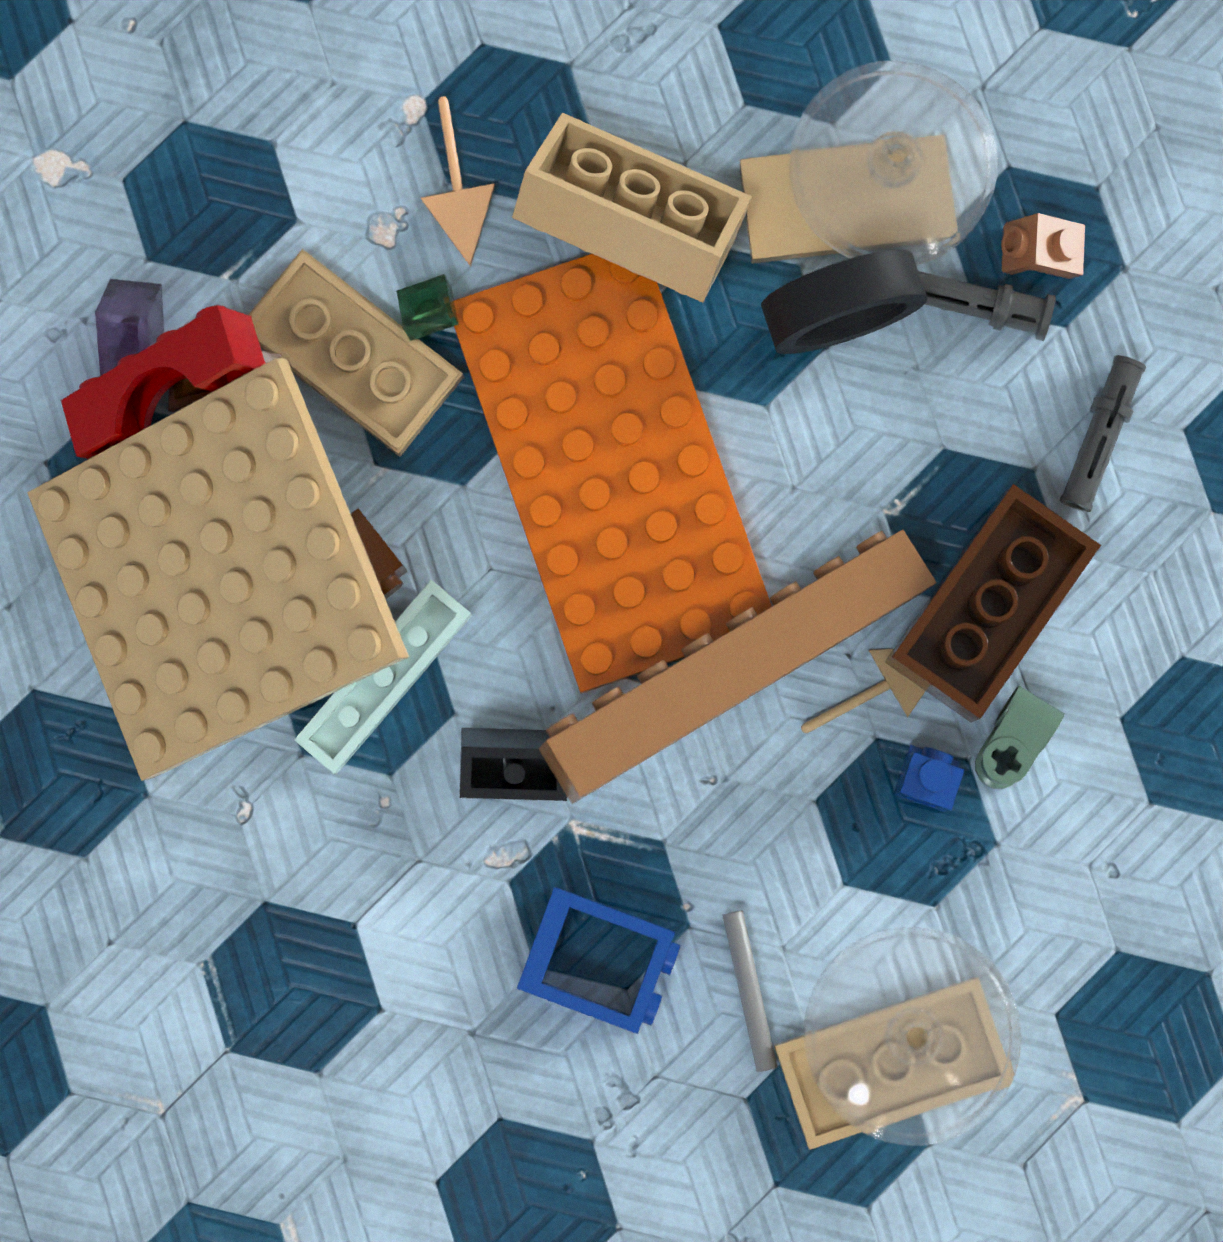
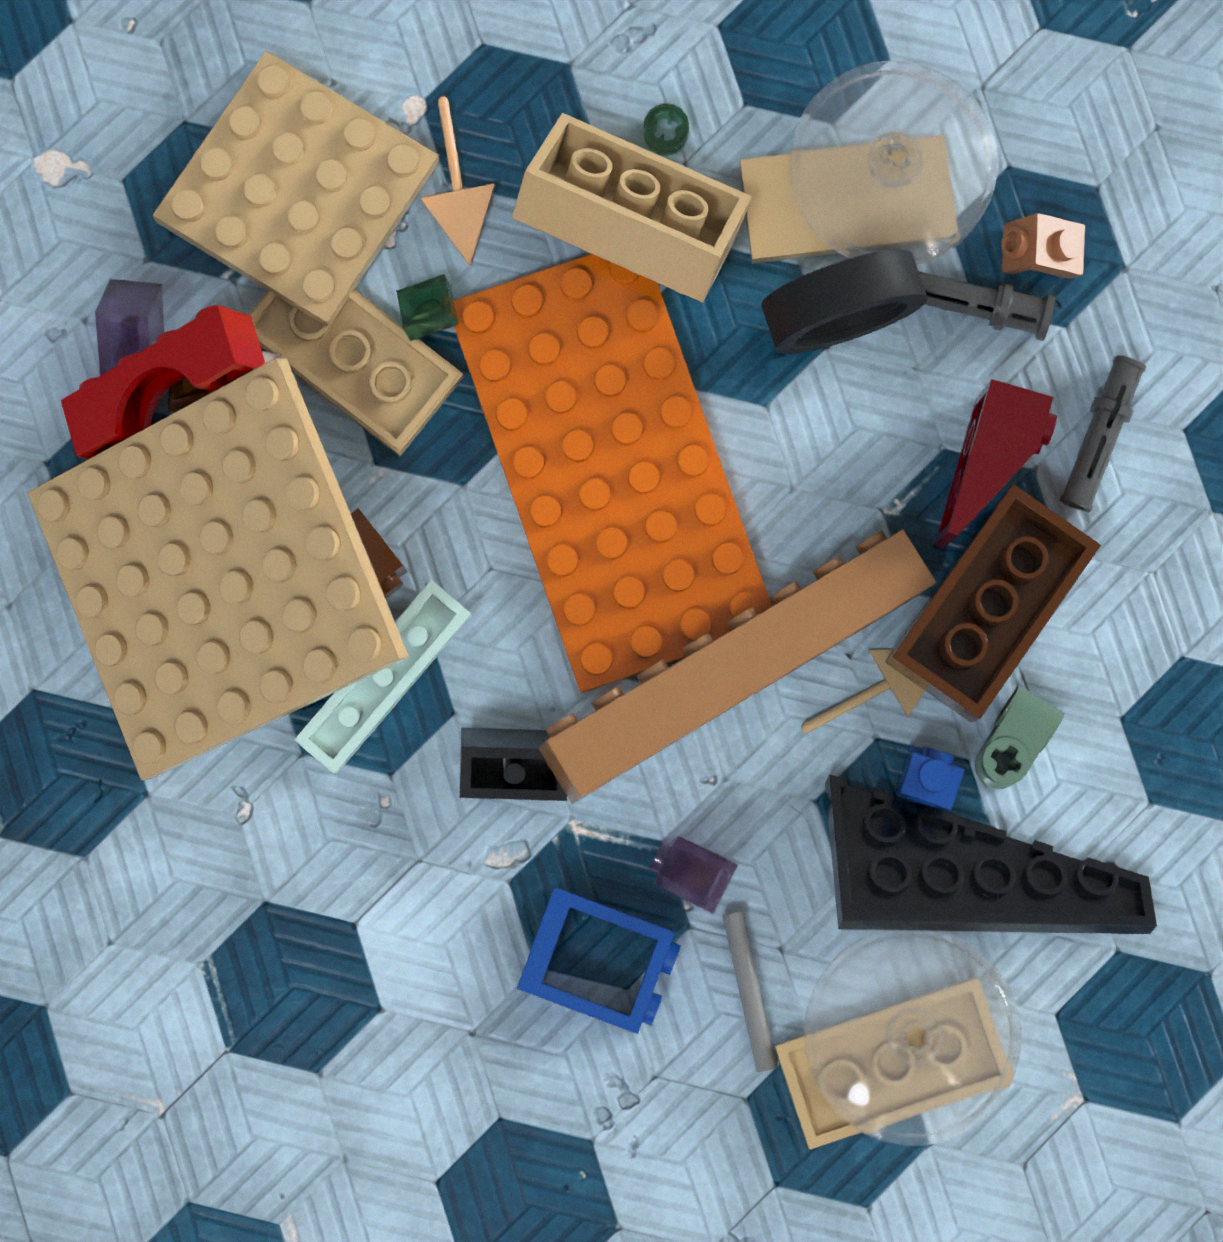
none -> tan plate [153,50,439,327]
none -> clear green bush [643,103,689,156]
none -> clear purple slope [649,836,738,914]
none -> black wing [825,774,1157,934]
none -> dark red slope [933,379,1057,549]

